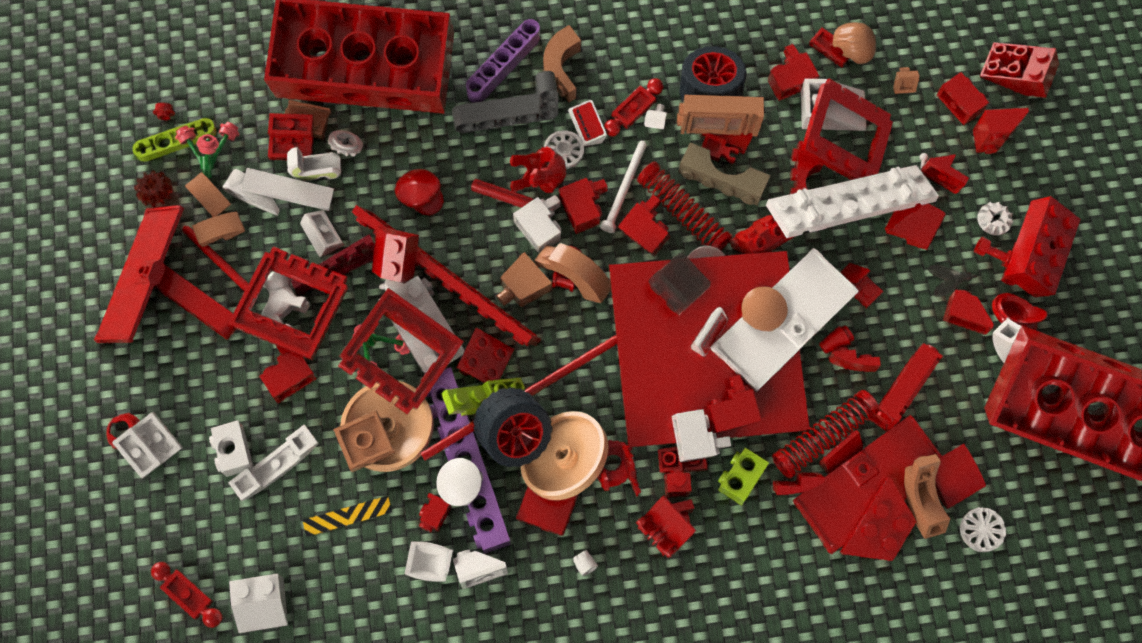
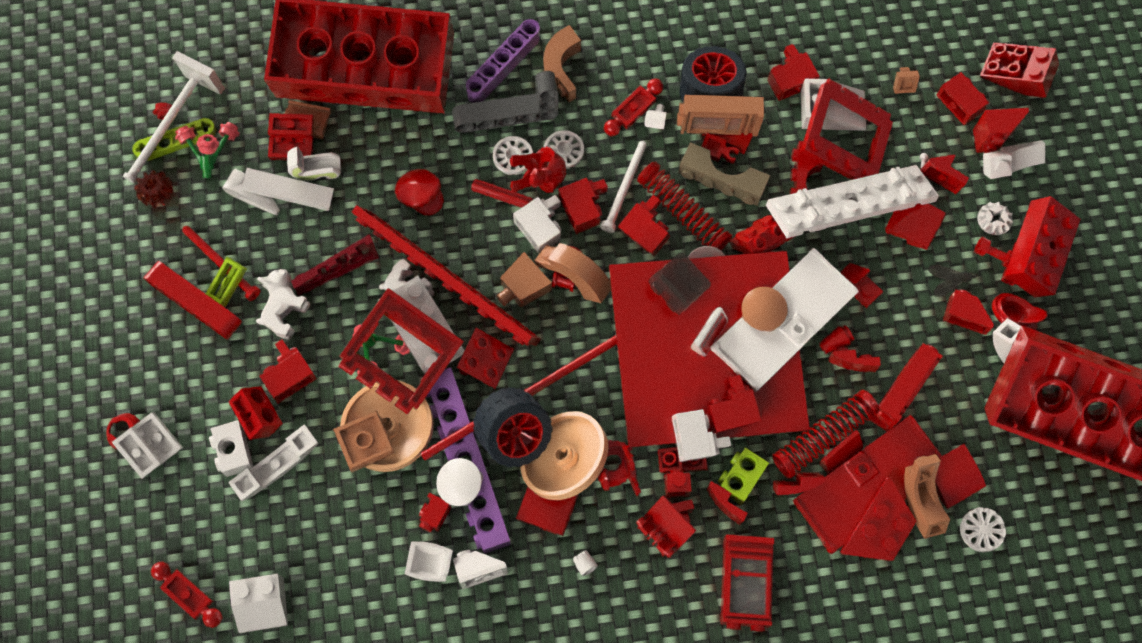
red door [94,205,184,343] -> none
nougat slope [185,172,231,217] -> none
nougat slope [192,211,245,247] -> none
red hinge [228,247,348,361] -> none
white slope [300,210,344,257] -> none
sticker [302,496,392,537] -> none
white gear [328,130,363,157] -> none
red slope [372,227,419,283] -> none
lime slope [441,377,525,416] -> none
slope [568,100,607,146] -> none
red tile [809,27,850,68] -> none
nougat piece [833,22,876,64] -> none
none -> white tile [123,51,225,184]
none -> lime tile [206,257,248,307]
none -> red brick [228,386,283,440]
none -> white wheel [493,136,533,175]
none -> red slope [706,481,748,525]
none -> red door [720,534,774,632]
none -> white slope [983,141,1045,179]

